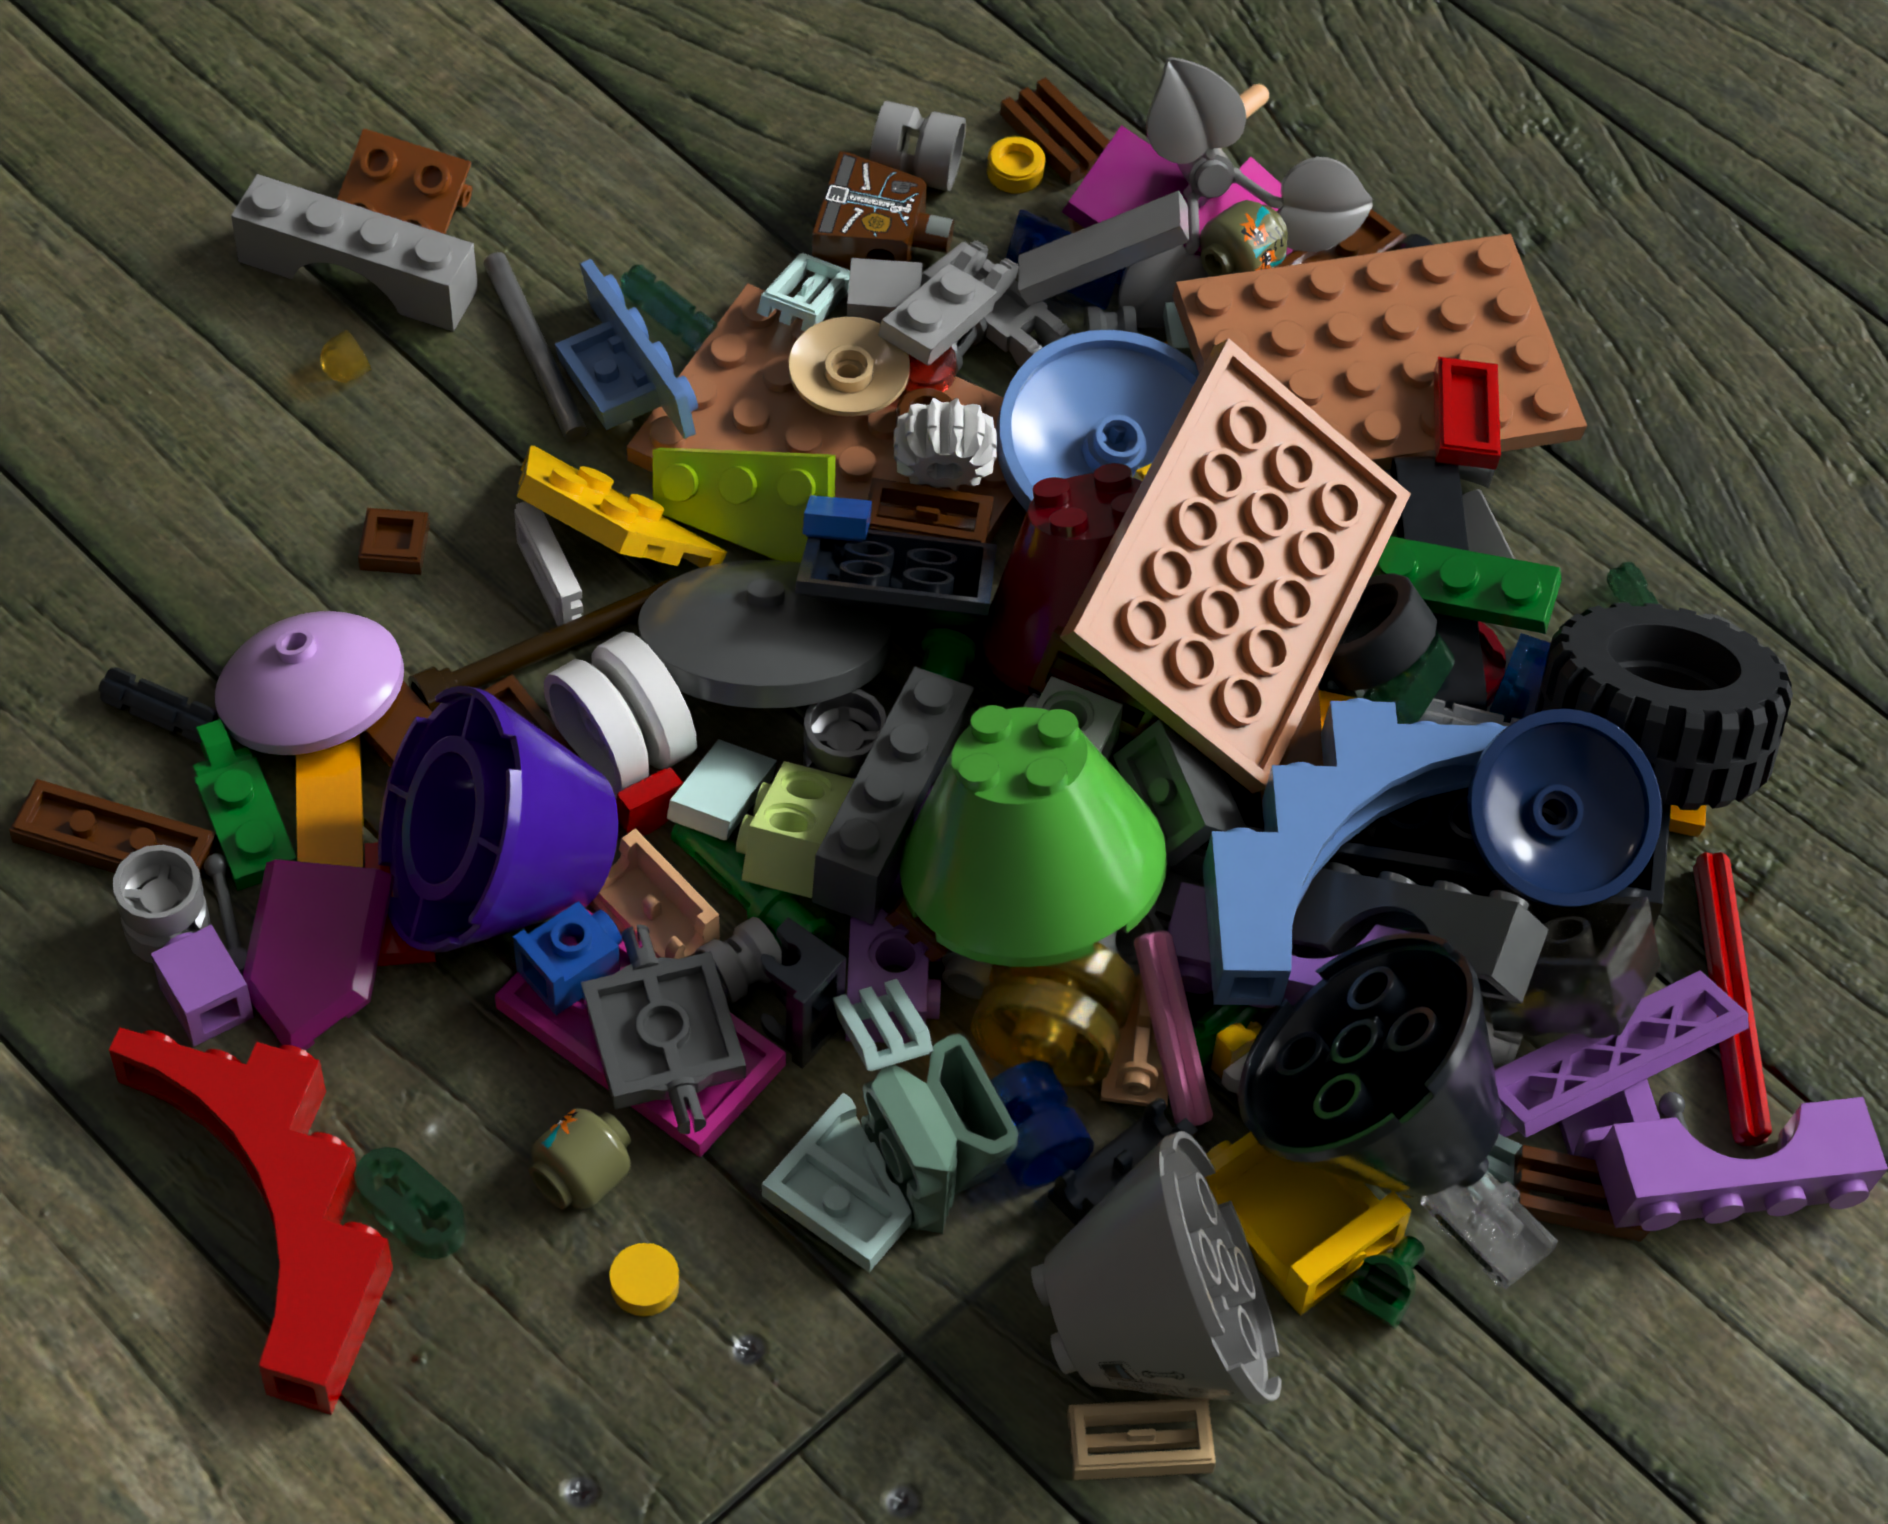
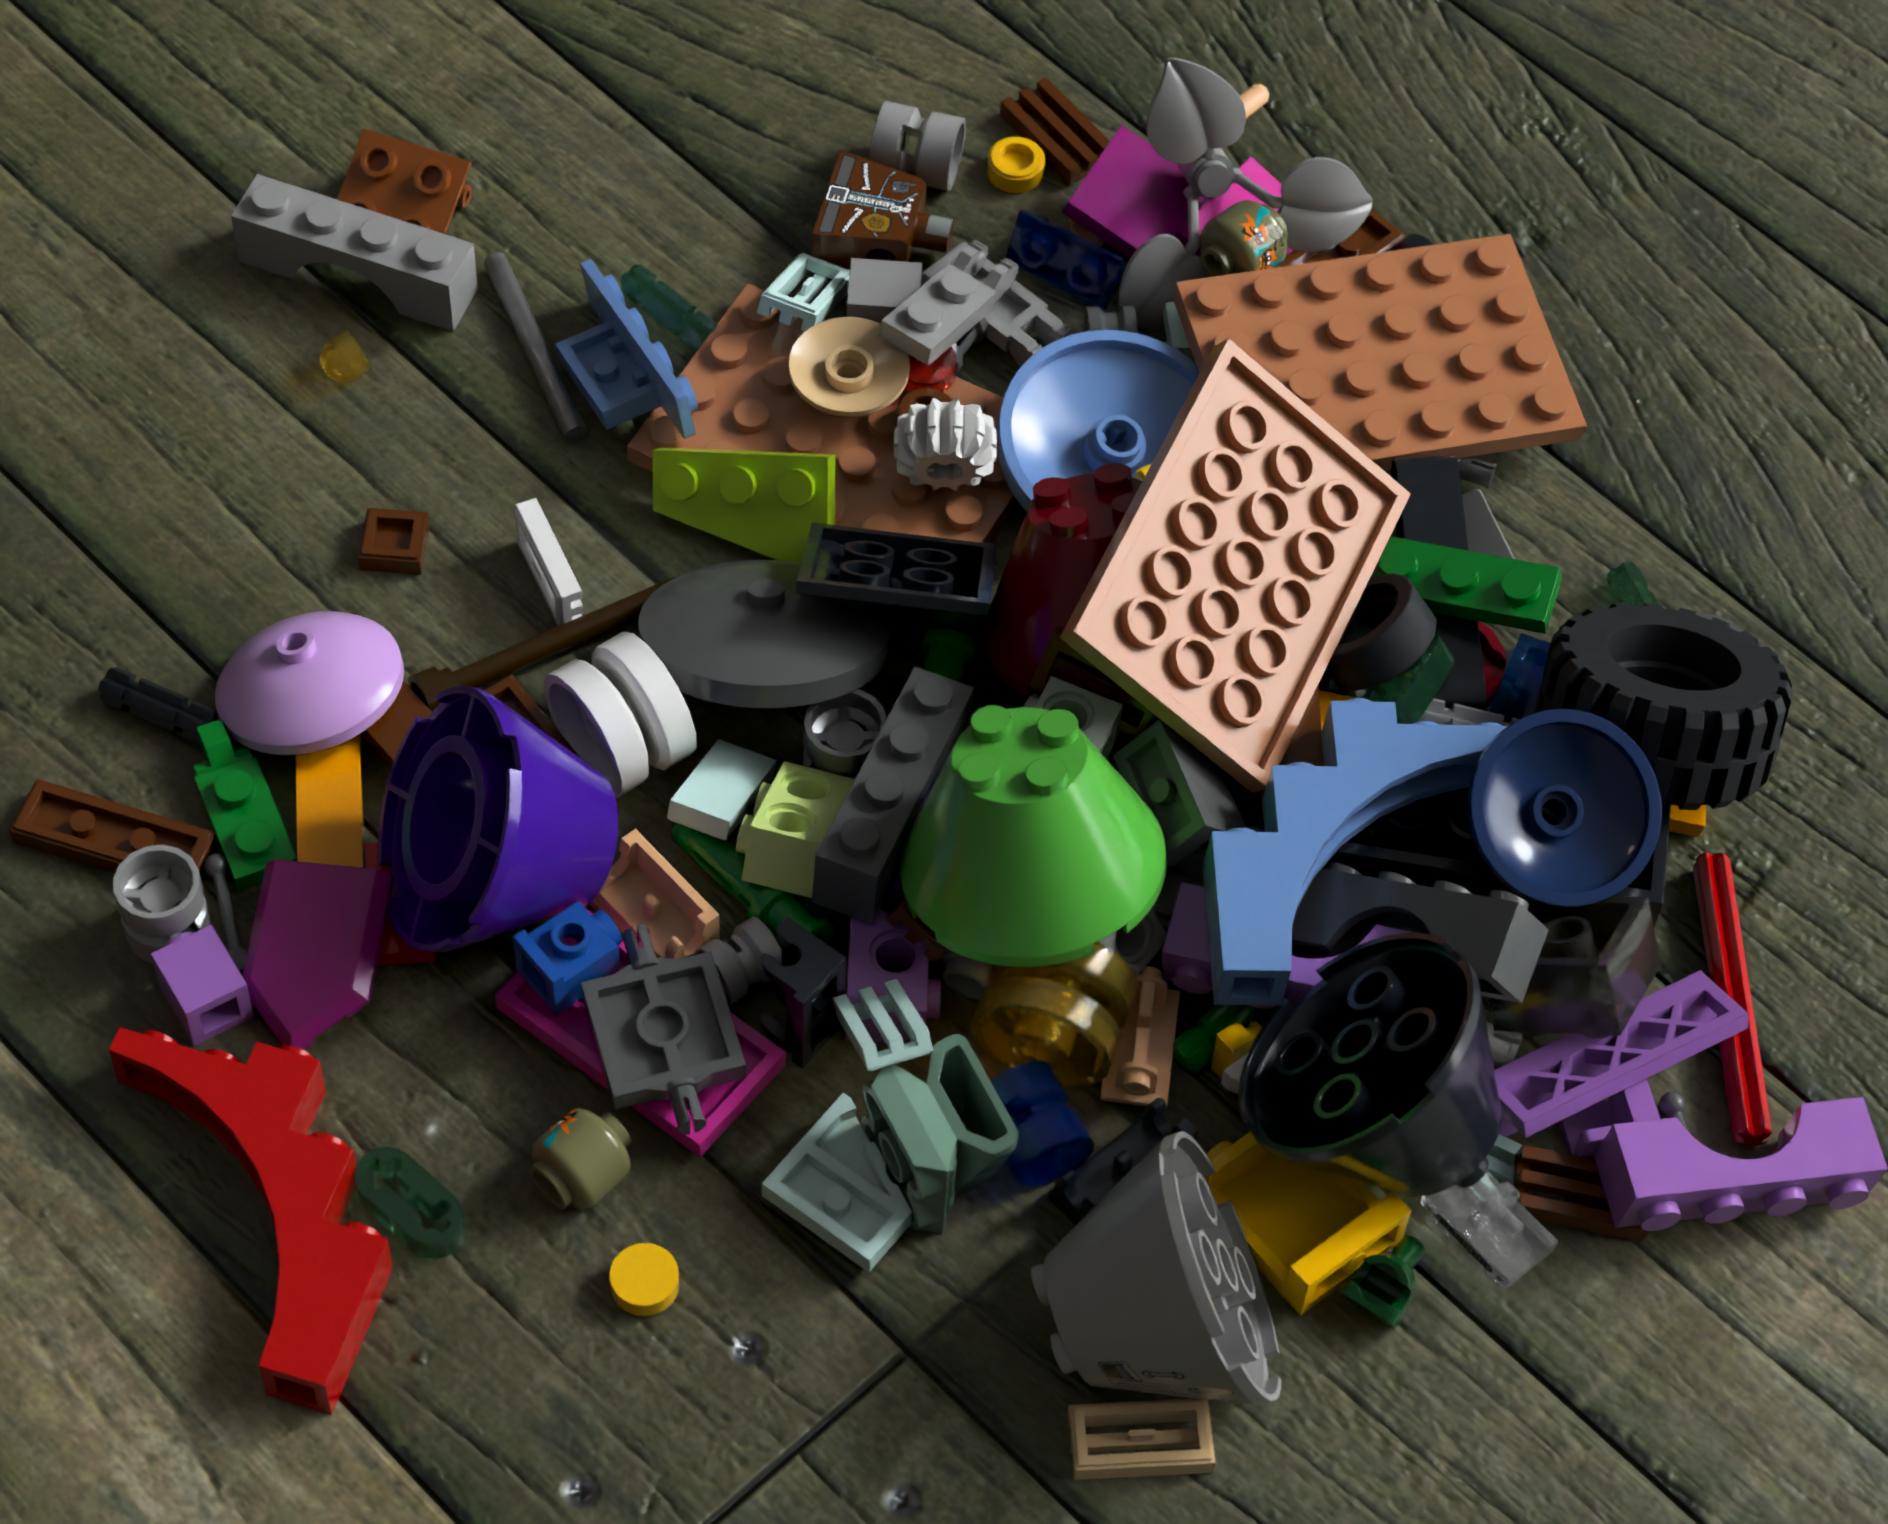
yellow wing [516,446,727,568] -> none
red tile [616,767,683,836] -> none
blue tile [803,495,872,542] -> none
reddish brown tile [868,478,994,543] -> none
light grey tile [1018,191,1189,306] -> none
bright pink axle [1134,930,1213,1126] -> none
red tile [1434,356,1501,470] -> none

